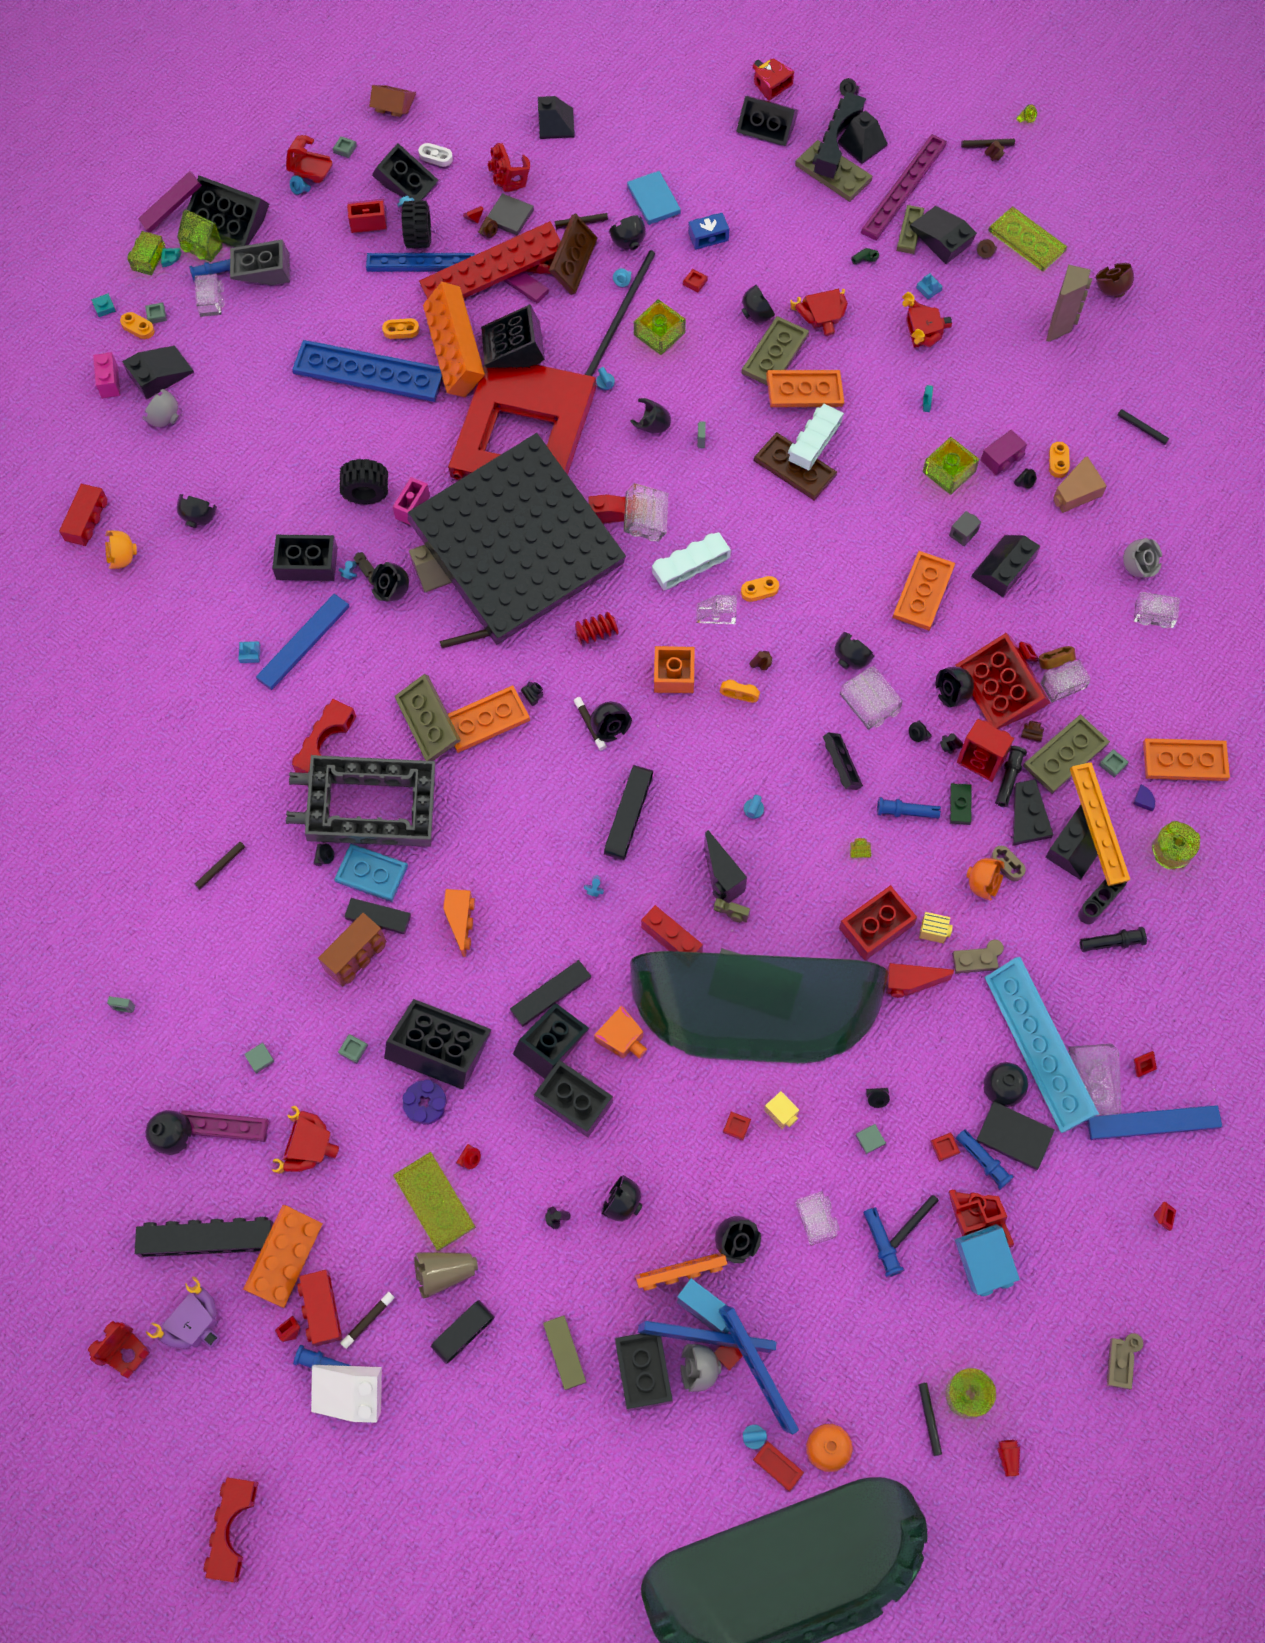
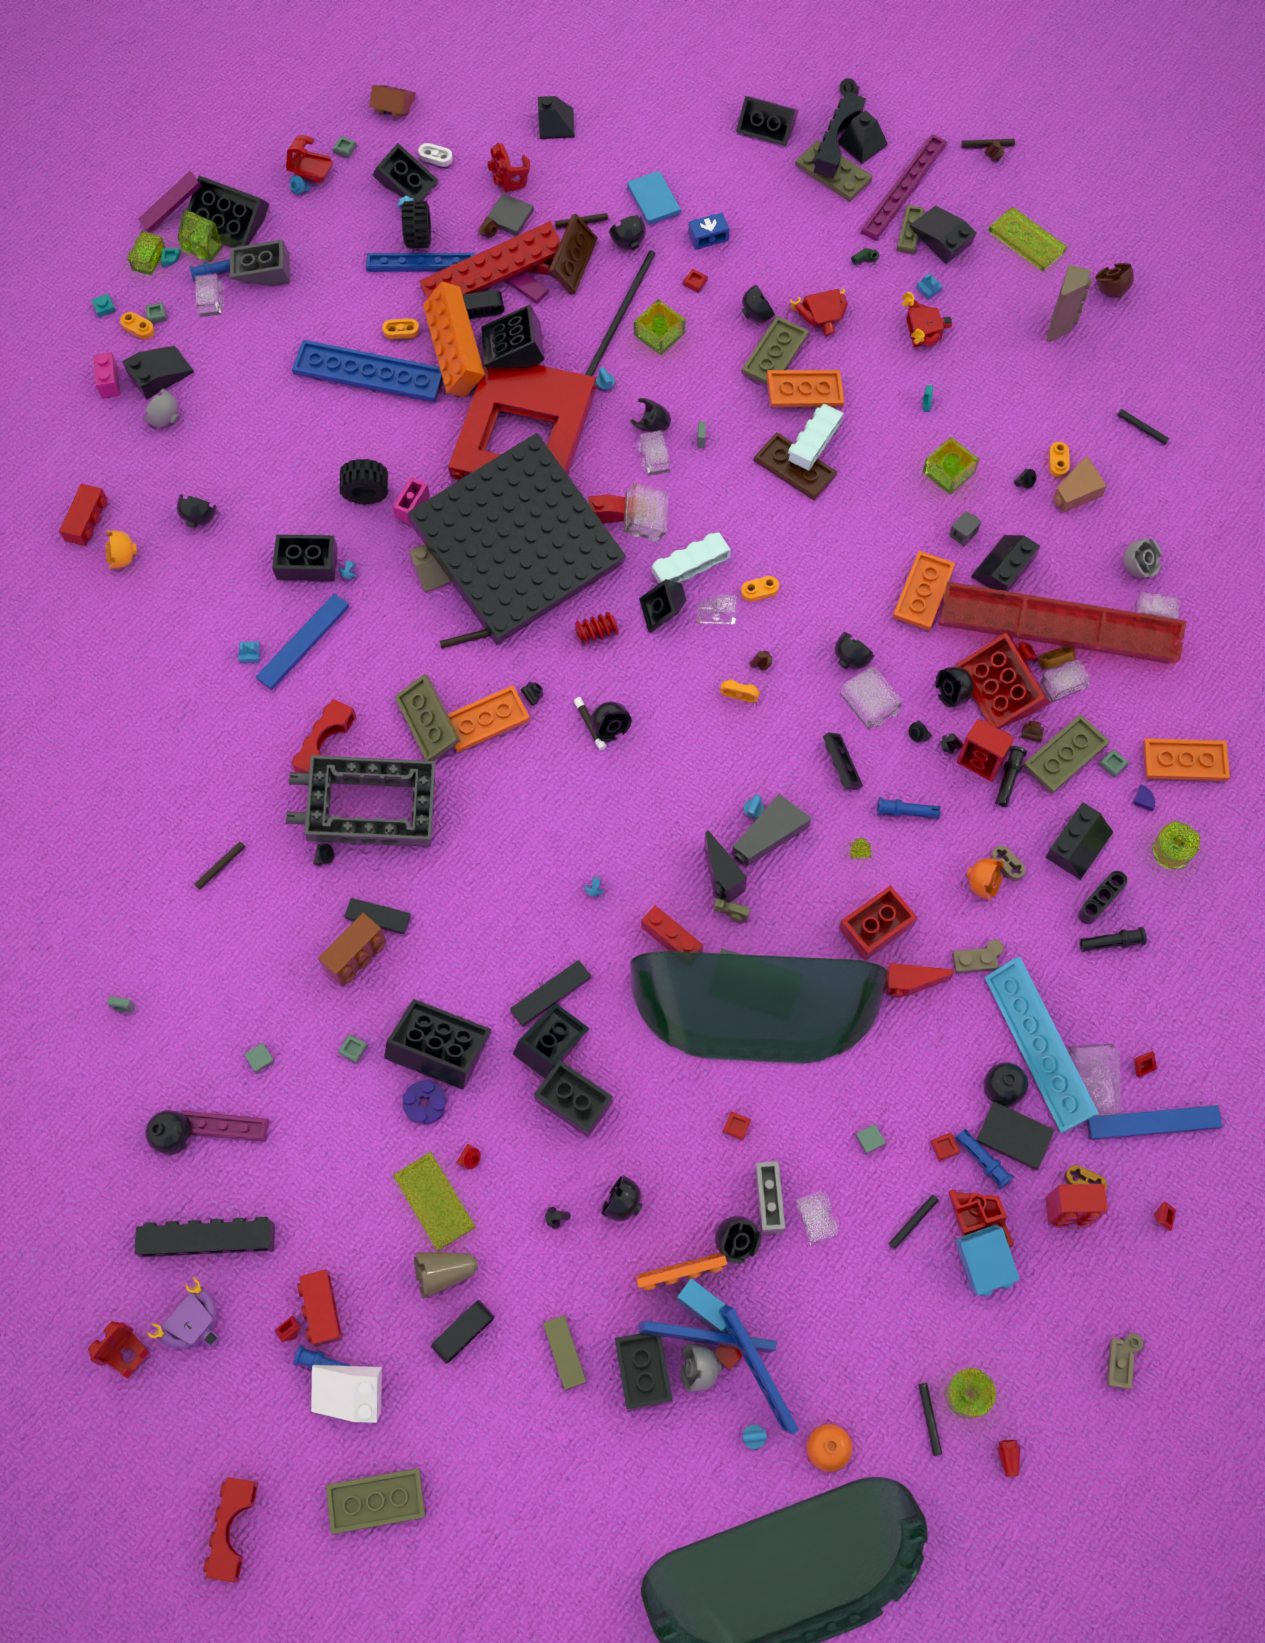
orange plate [243,1205,323,1308] -> none
red torso [272,1106,339,1174] -> none
dark azure tile [334,844,408,902] -> none
dark brown bar [340,1291,395,1349] -> none
red slope [347,199,387,233] -> none
dark brown axle [354,552,375,585] -> none
black cylinder [371,562,409,602] -> none
orange slope [443,889,475,957] -> none
red slope [463,206,483,223] -> none
orange torso [594,1006,647,1059] -> none
black beam [604,765,654,860] -> none
medium azure plate [613,268,631,287] -> none
orange brick [654,646,695,693] -> none
red torso [752,58,794,101] -> none
red tile [753,1441,804,1492] -> none
light yellow brick [764,1091,799,1129] -> none
blue pin [863,1207,905,1278] -> none
black plate [866,1088,890,1108] -> none
light yellow brick [919,912,953,944] -> none
dark green plate [950,783,972,825] -> none
reddish brown plate [977,239,997,258] -> none
magenta brick [981,430,1027,475] -> none
black wing [1012,779,1053,846] -> none
clear neon green plate [1017,104,1037,123] -> none
light orange plate [1070,762,1130,886] -> none
none -> olive plate [326,1468,426,1535]
none -> black beam [463,290,504,319]
none -> clear brick [637,430,670,476]
none -> black slope [639,579,687,633]
none -> dark grey slope [732,794,811,866]
none -> light grey brick [755,1161,785,1235]
none -> clear red piece [939,581,1186,664]
none -> red brick [1046,1184,1108,1228]
none -> pearl gold beam [1064,1165,1108,1190]

